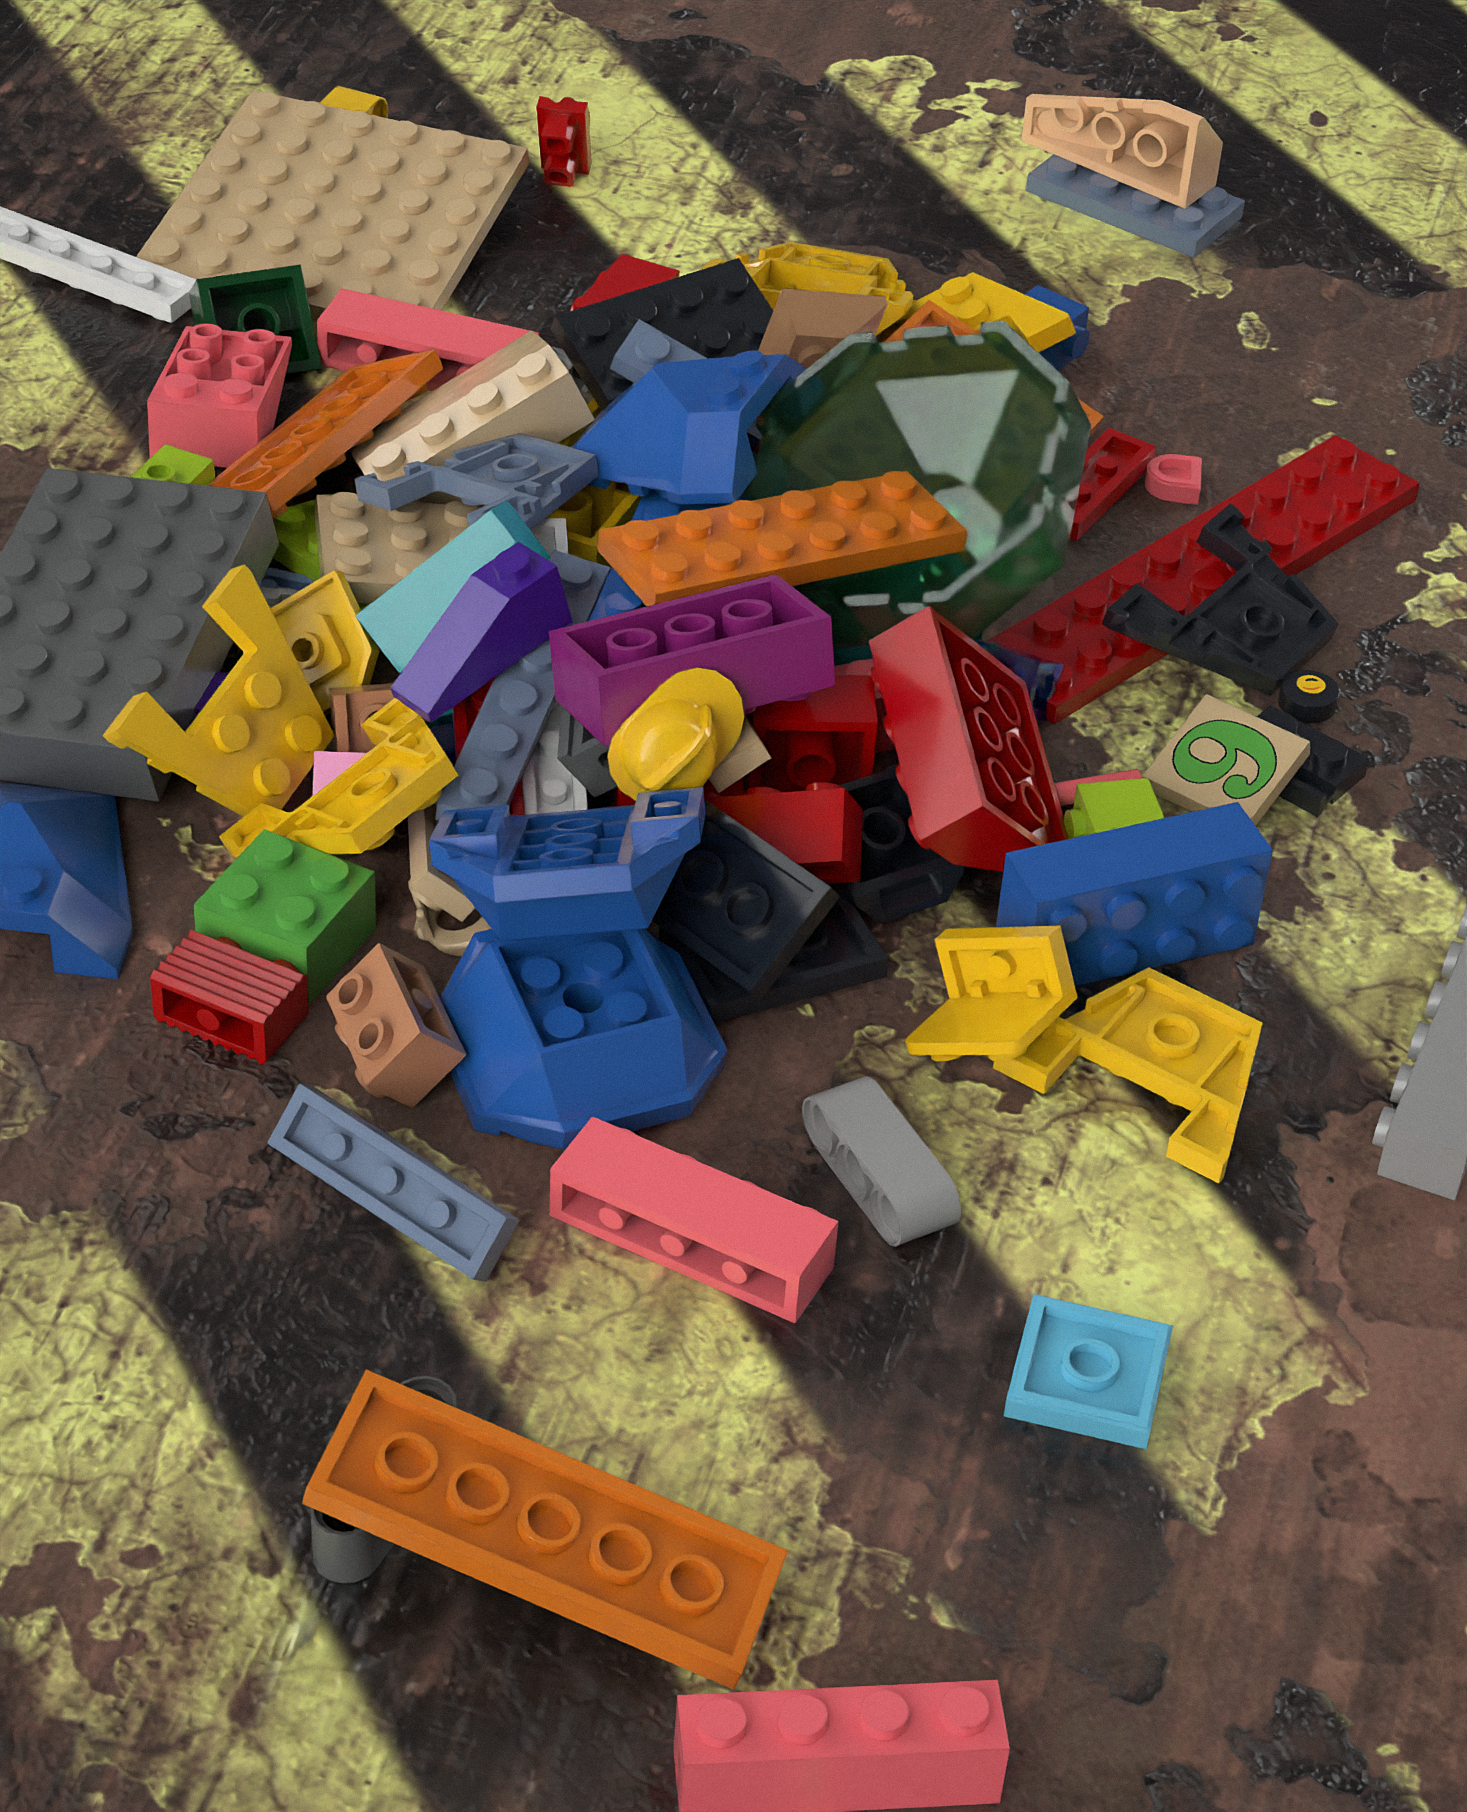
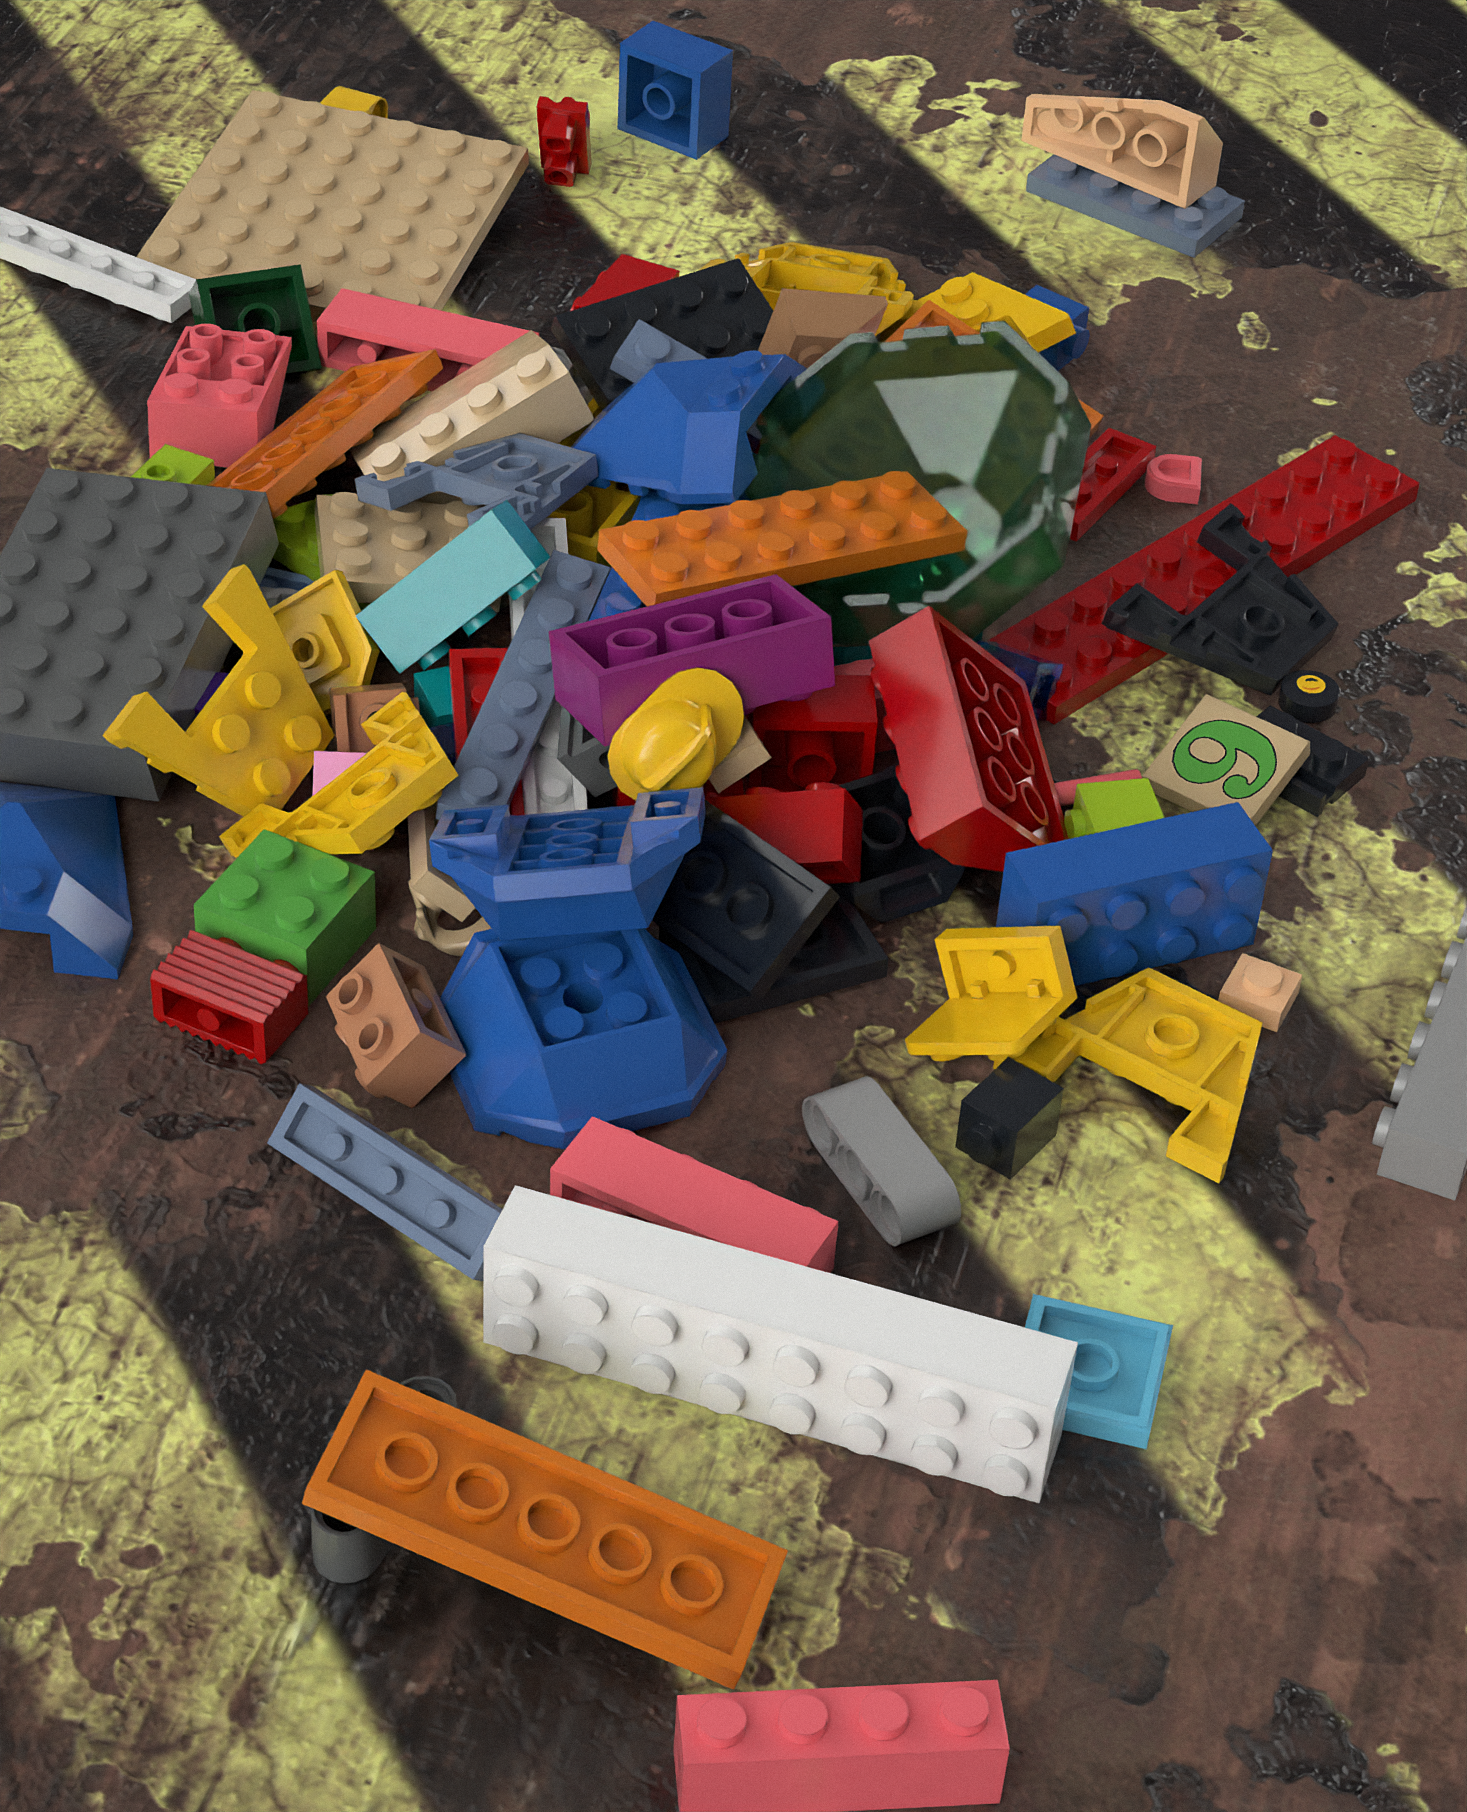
dark purple slope [391,541,573,723] -> none
none -> white brick [483,1185,1078,1503]
none -> blue brick [617,21,733,160]
none -> black brick [955,1057,1064,1180]
none -> light nougat plate [1218,953,1302,1032]

